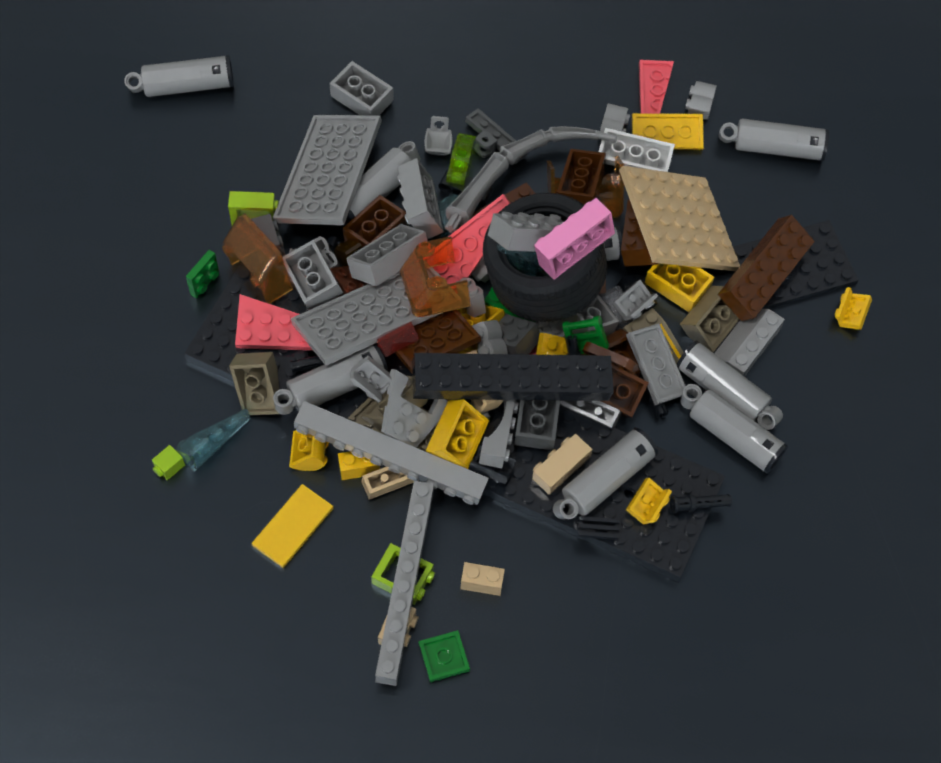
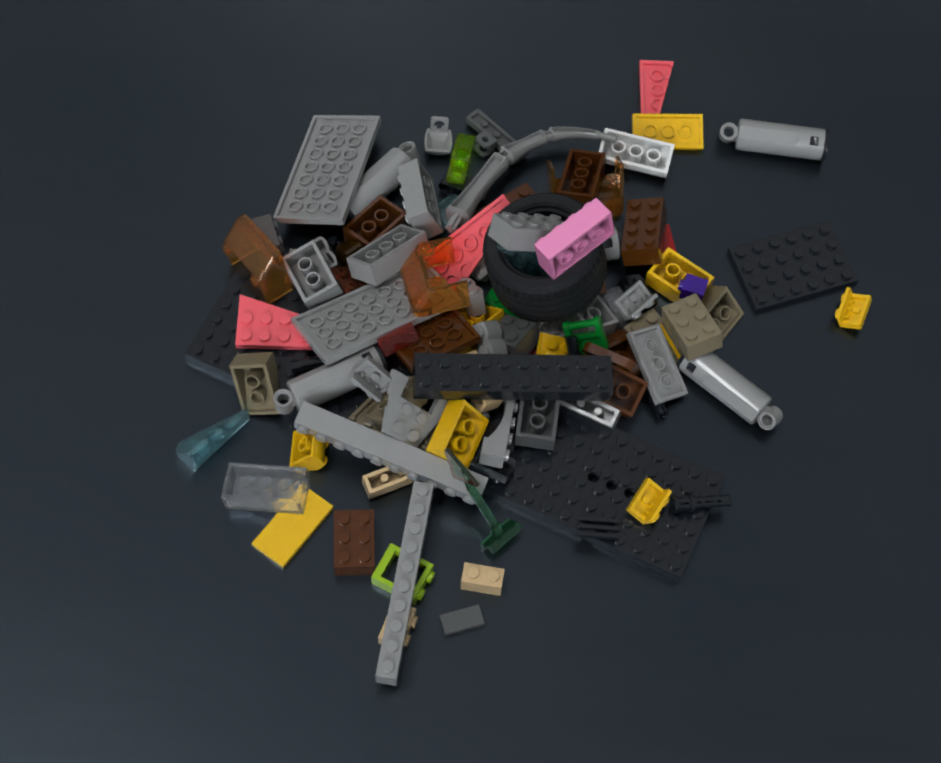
light grey piece [125,55,234,97] -> none
lime brick [152,445,185,480] -> none
green plate [186,250,219,298] -> none
lime window [228,191,279,227] -> none
light grey brick [330,61,394,116] -> none
yellow brick [338,451,380,480] -> none
green plate [419,630,470,682] -> none
tan brick [532,433,593,495] -> none
light grey piece [553,427,658,519] -> none
light grey brick [600,103,630,133] -> none
tan plate [619,166,740,271] -> none
light grey piece [680,384,788,474] -> none
light grey brick [685,81,717,120] -> none
light grey slope [714,309,785,377] -> none
reddish brown brick [718,215,815,321] -> none
none -> clear brick [221,462,311,514]
none -> reddish brown brick [334,509,375,576]
none -> dark grey tile [440,604,485,636]
none -> clear green piece [444,447,523,554]
none -> dark tan brick [661,293,723,361]
none -> dark purple brick [678,273,709,301]

